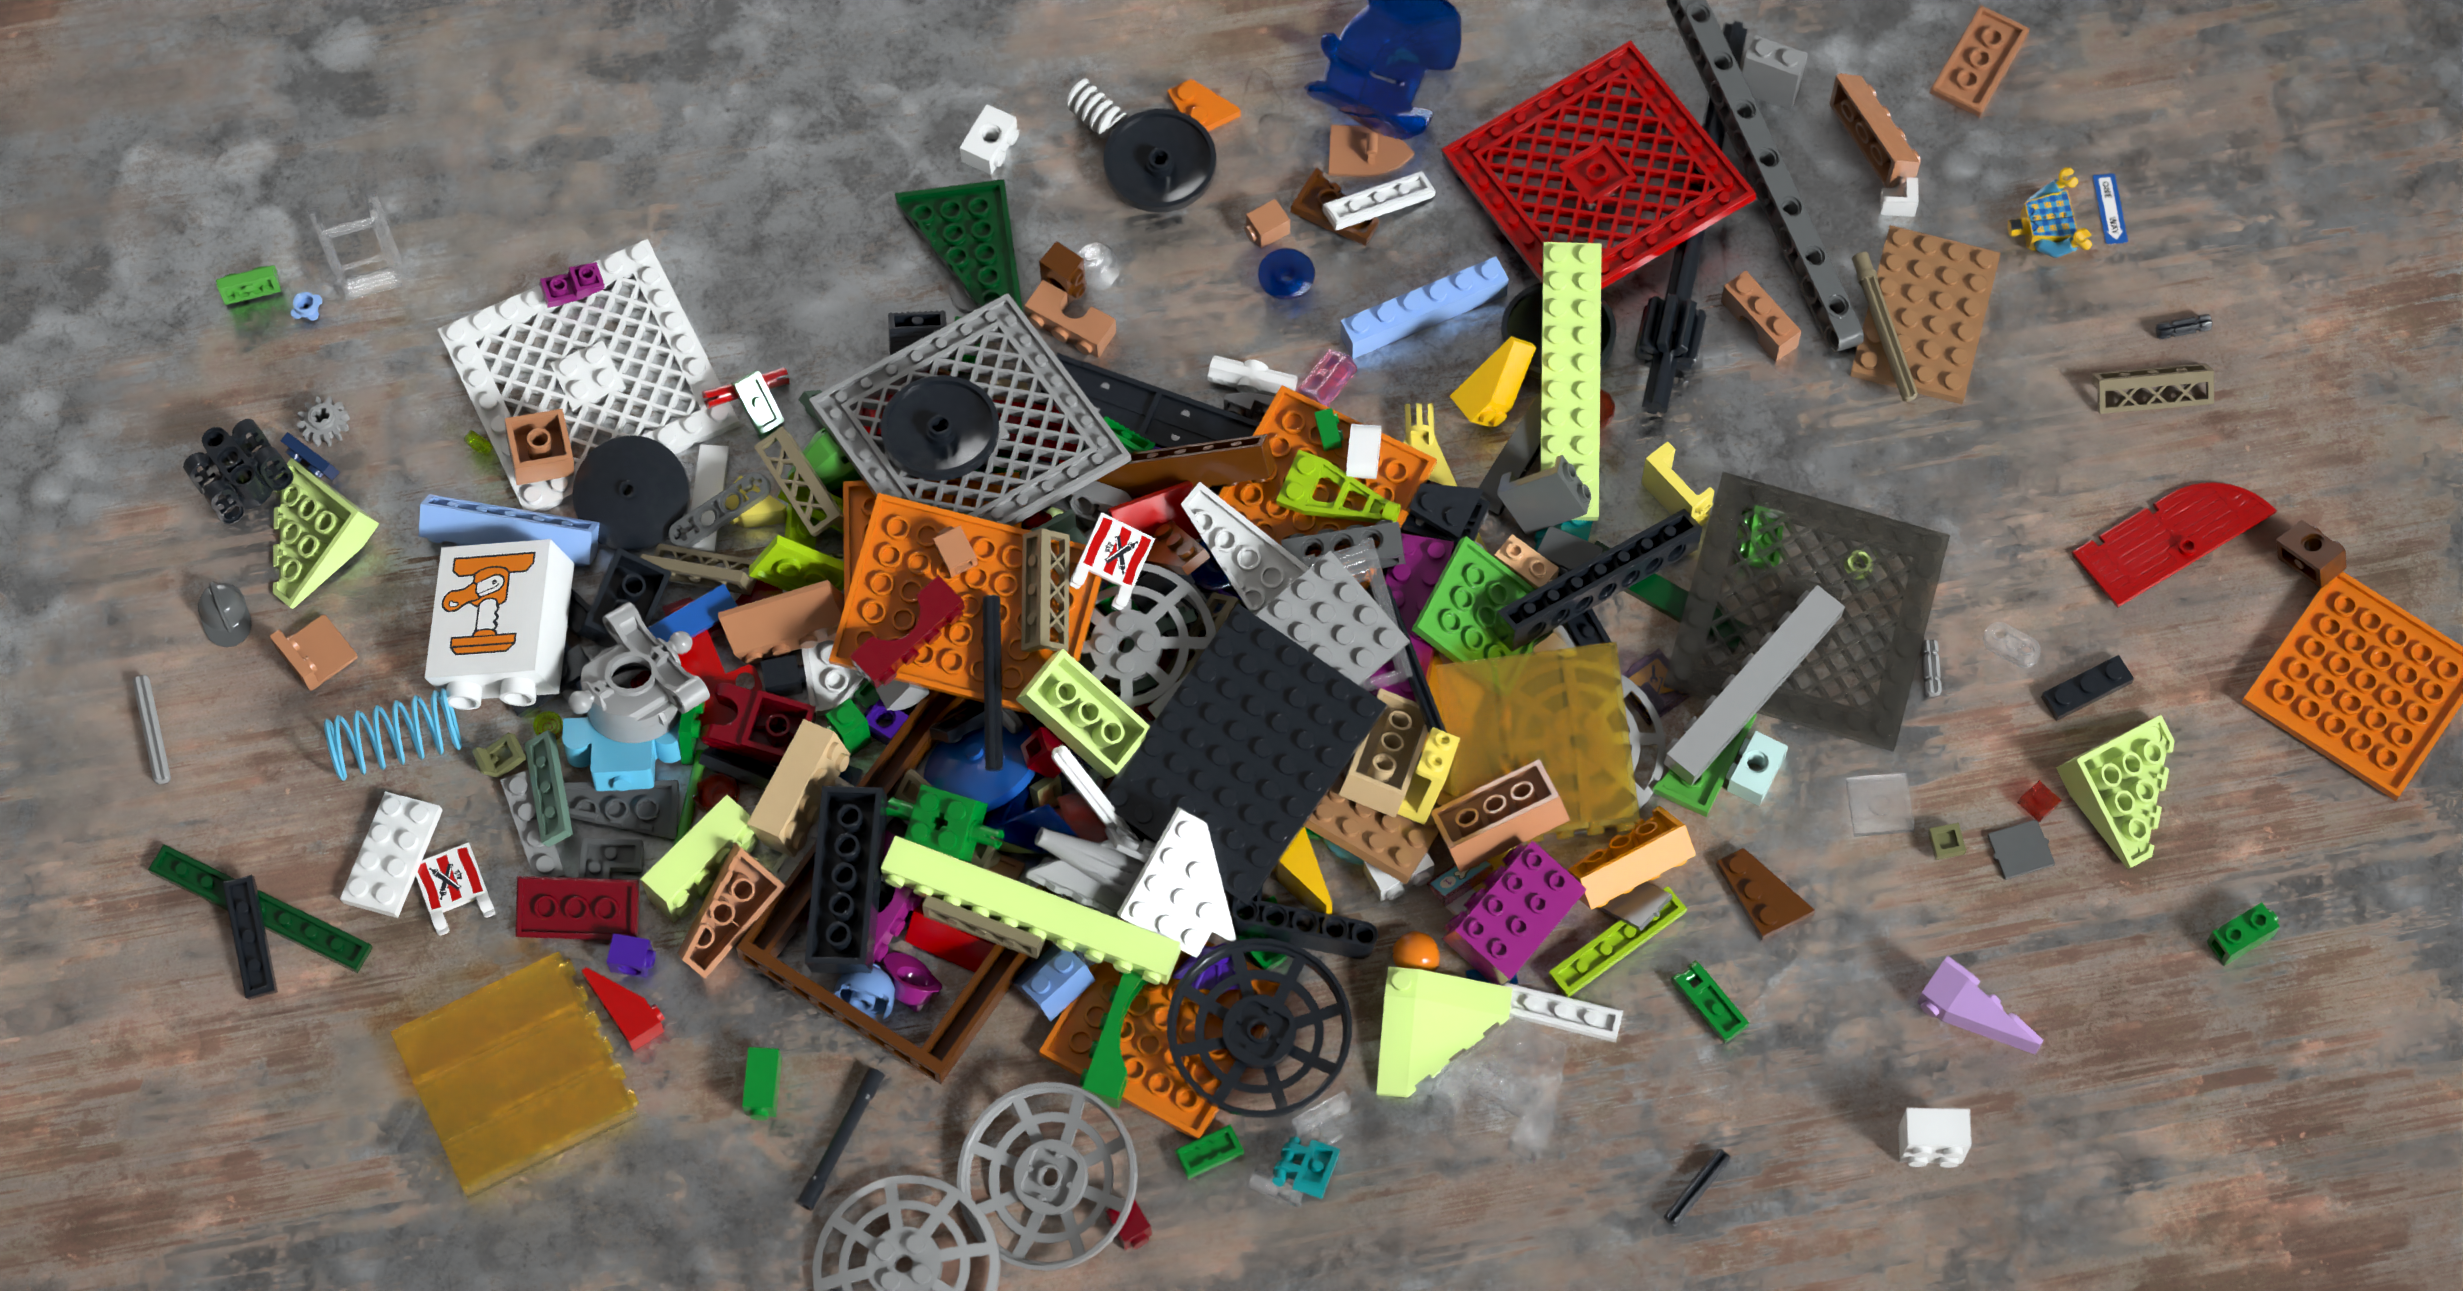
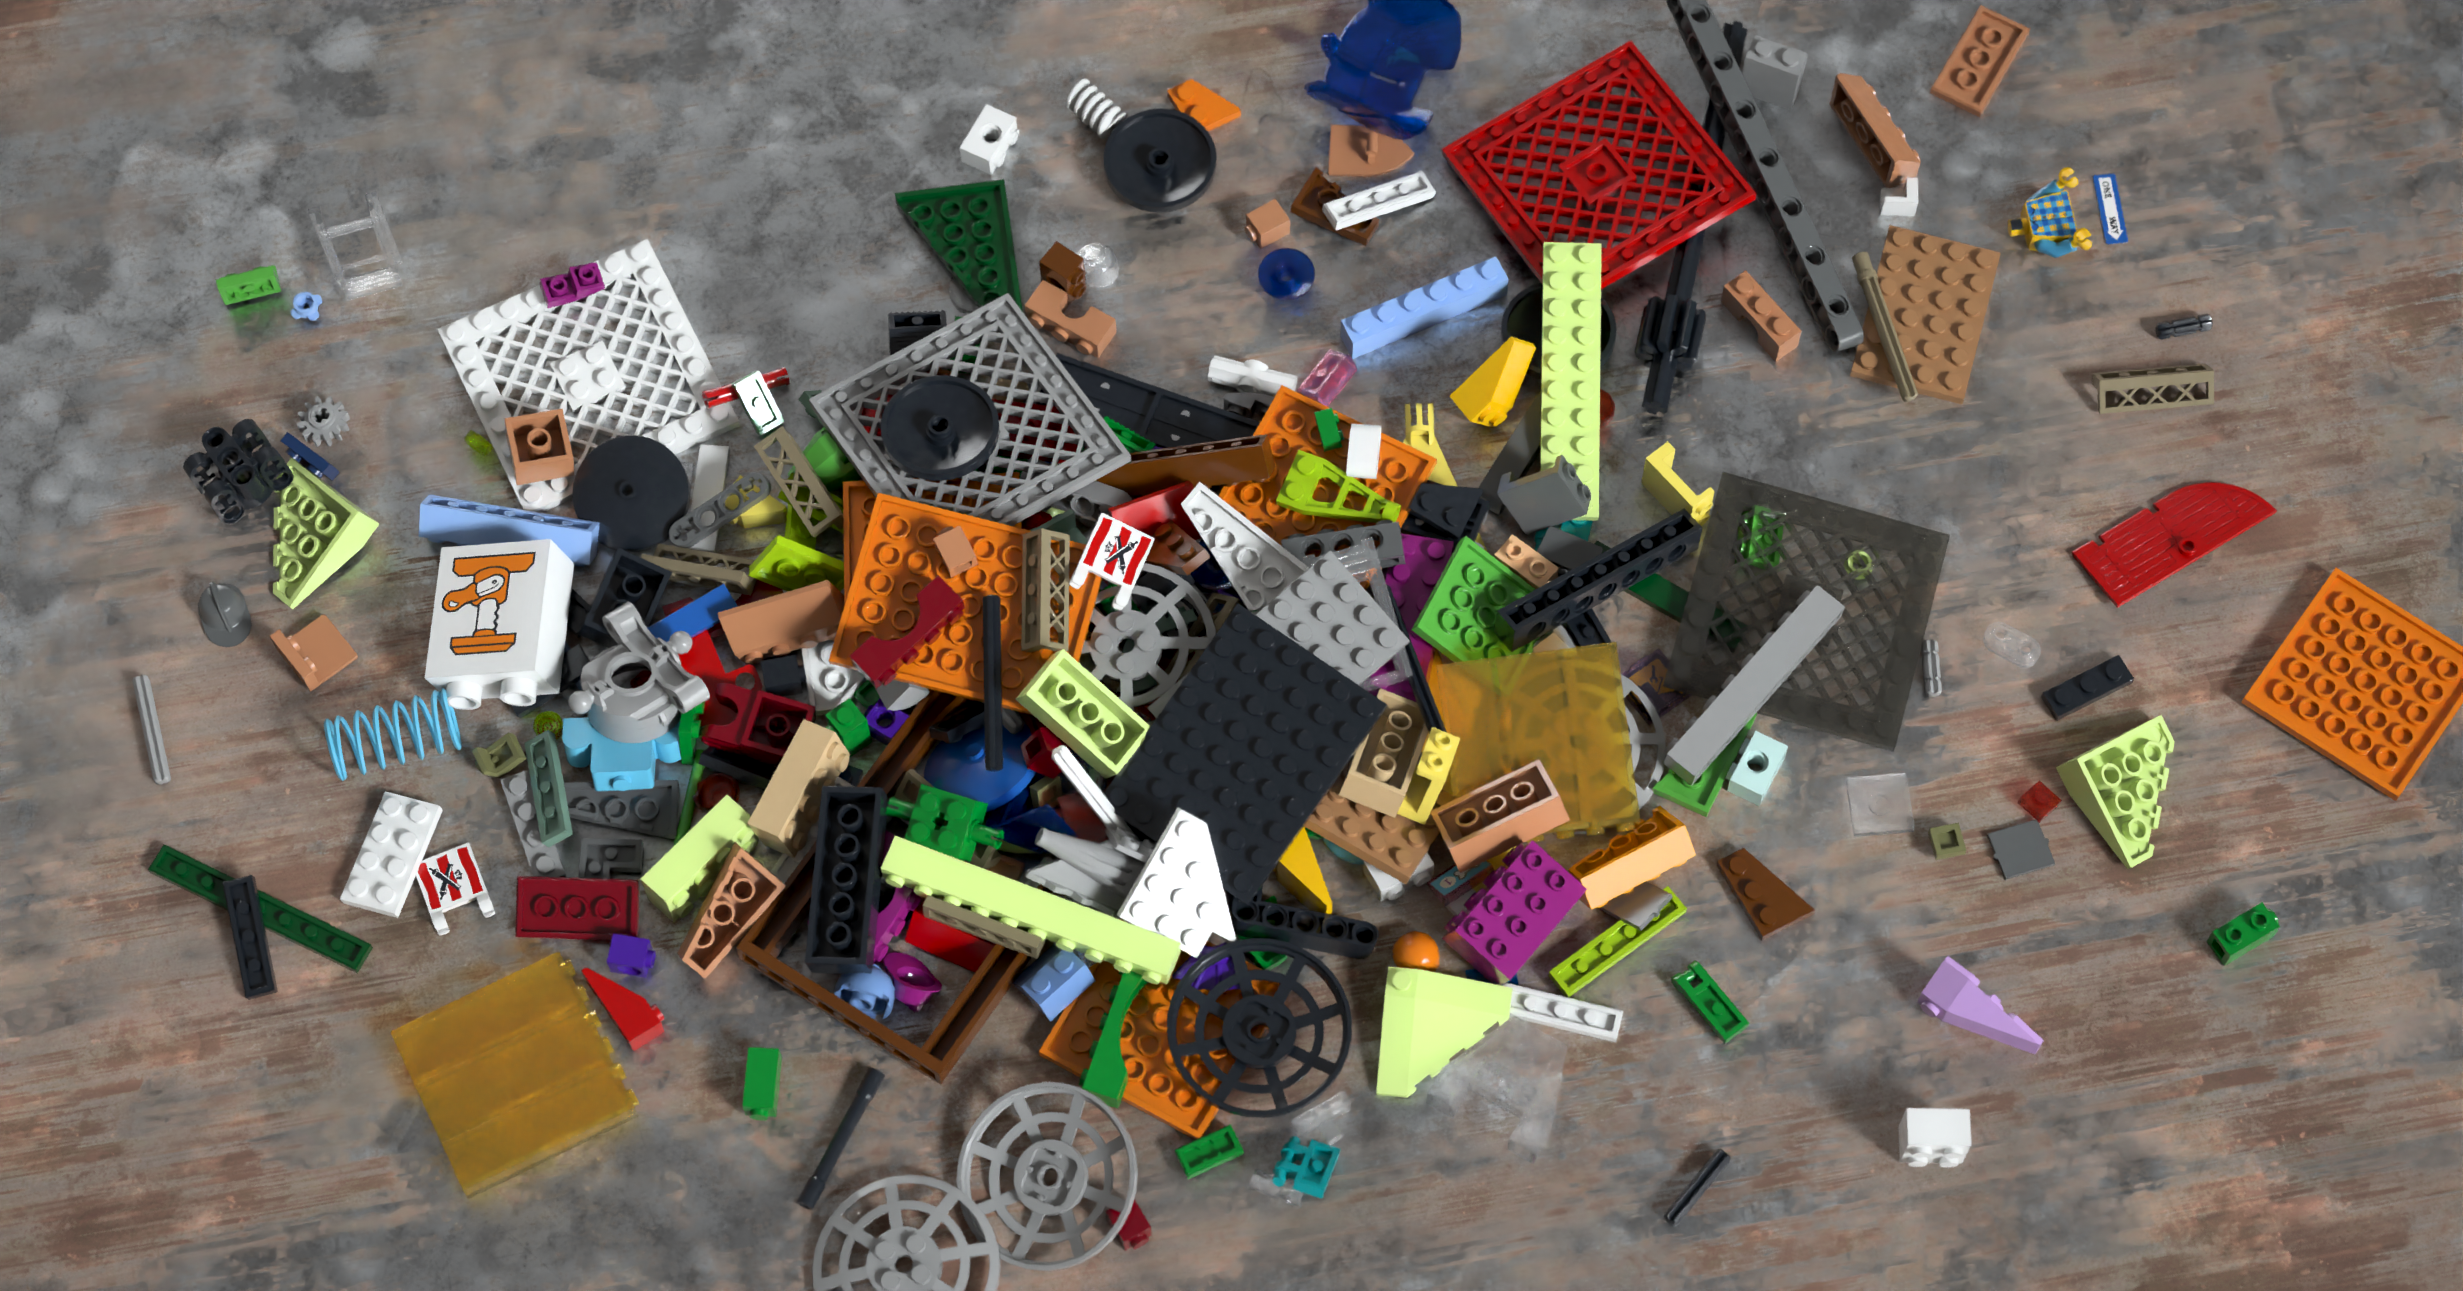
reddish brown brick [2276,520,2347,588] -> none

